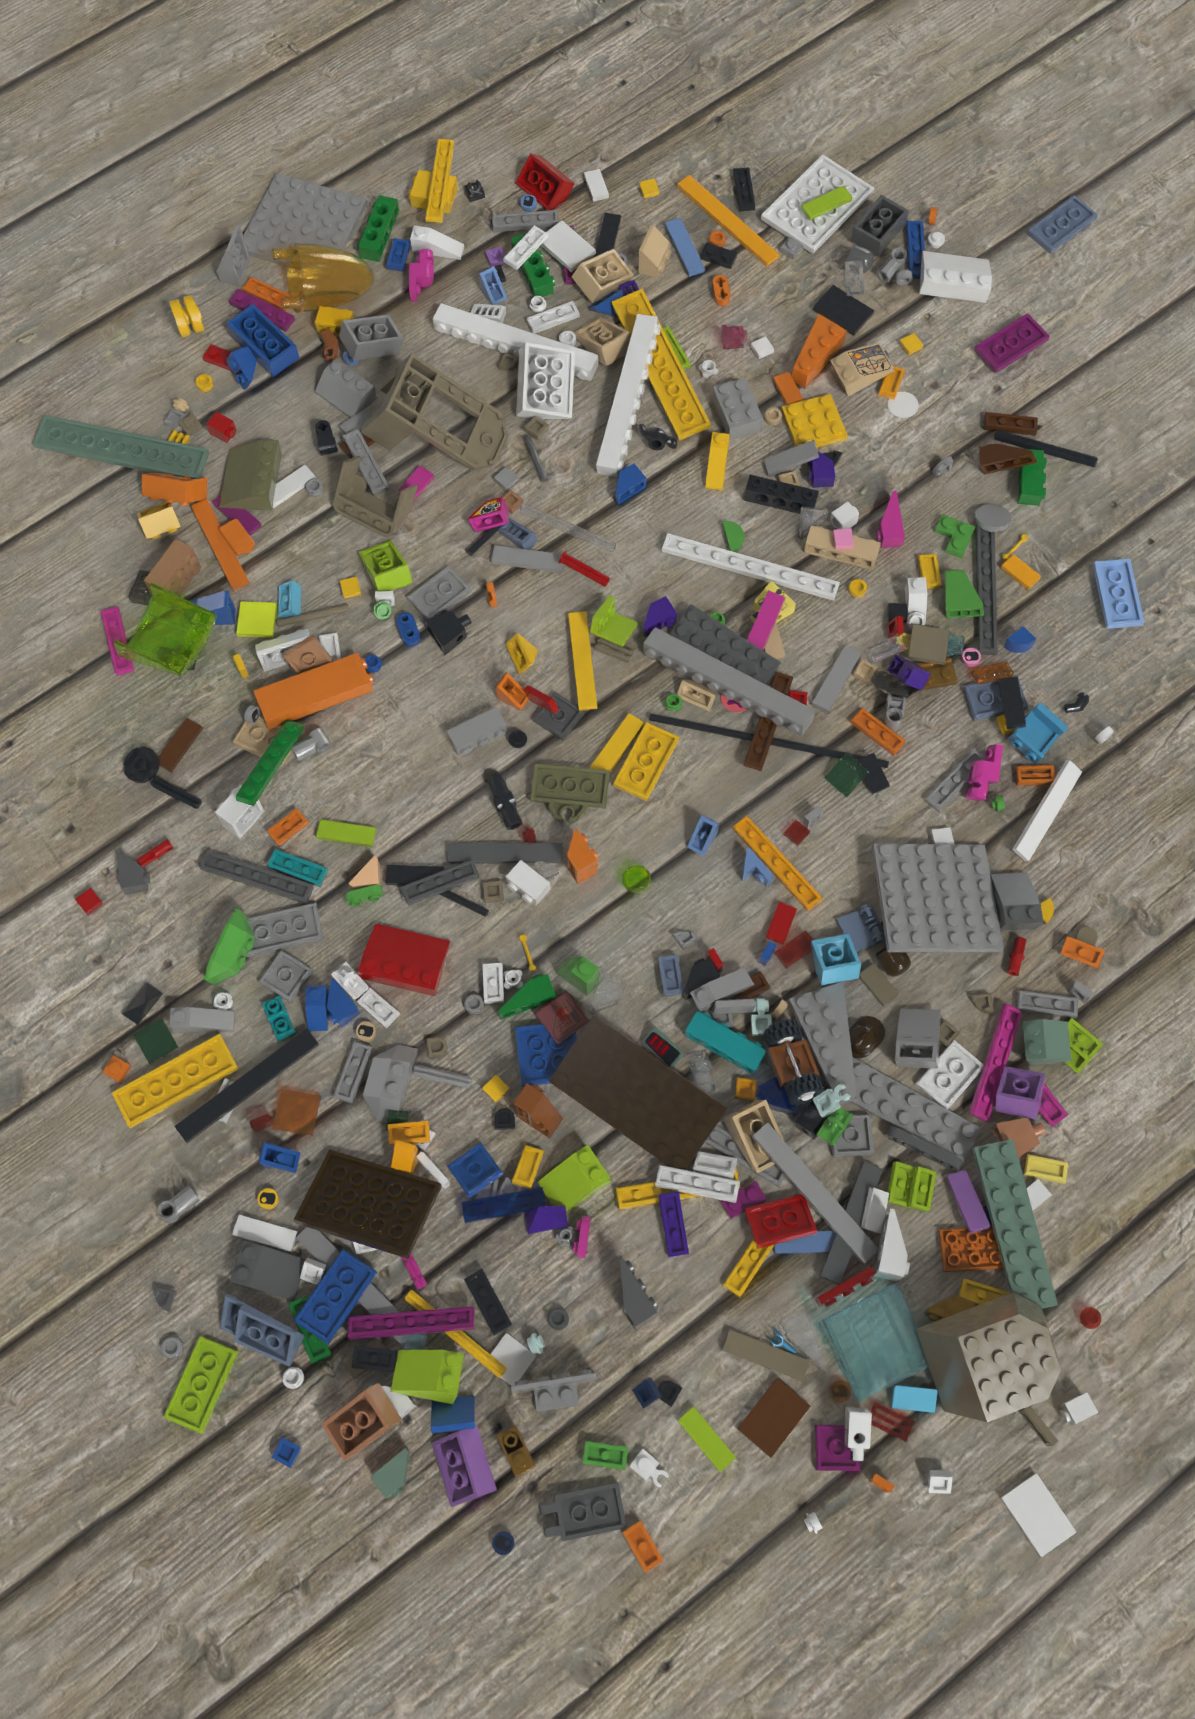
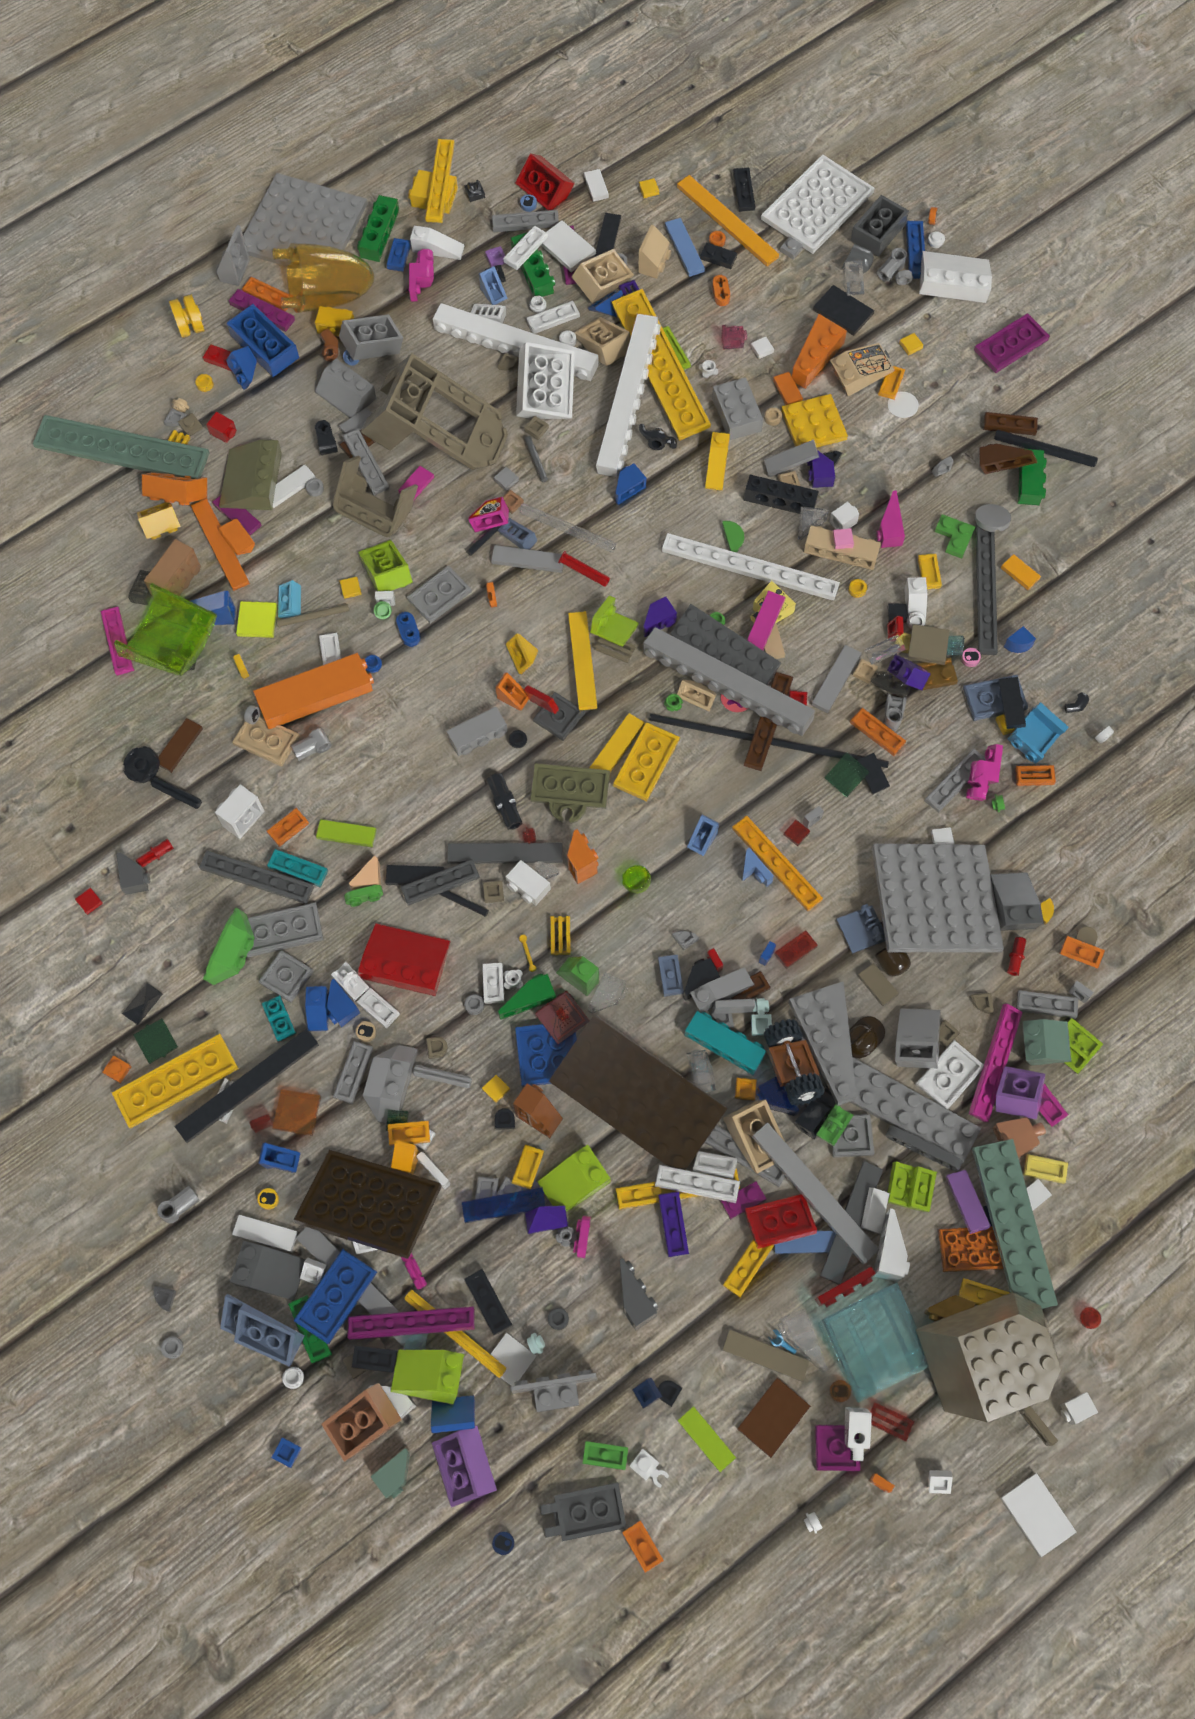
lime tile [163,1336,239,1434] -> none
light grey slope [170,1007,235,1033] -> none
white plate [213,993,233,1010] -> none
green plate [236,720,304,806] -> none
white slope [255,629,310,672] -> none
medium nougat tile [282,634,334,674] -> none
black torso [425,611,472,655] -> none
blue tile [447,1142,503,1198] -> none
pearl gold slope [497,1425,536,1477] -> none
slope [641,1026,684,1068] -> none
red tile [766,902,797,945] -> none
tan tile [771,999,788,1019] -> none
lime tile [801,185,852,221] -> none
medium azure slope [811,934,861,985] -> none
light aqua plate [813,1084,851,1117] -> none
medium azure slope [891,1385,937,1413] -> none
bright green slope [945,569,984,619] -> none
clear orange tile [971,662,1014,684] -> none
yellow hinge [1002,534,1028,561] -> none
white tile [1012,760,1082,861] -> none
sand blue tile [1026,195,1098,254] -> none
light blue plate [1093,559,1144,629] -> none
none -> yellow tile [550,916,571,955]

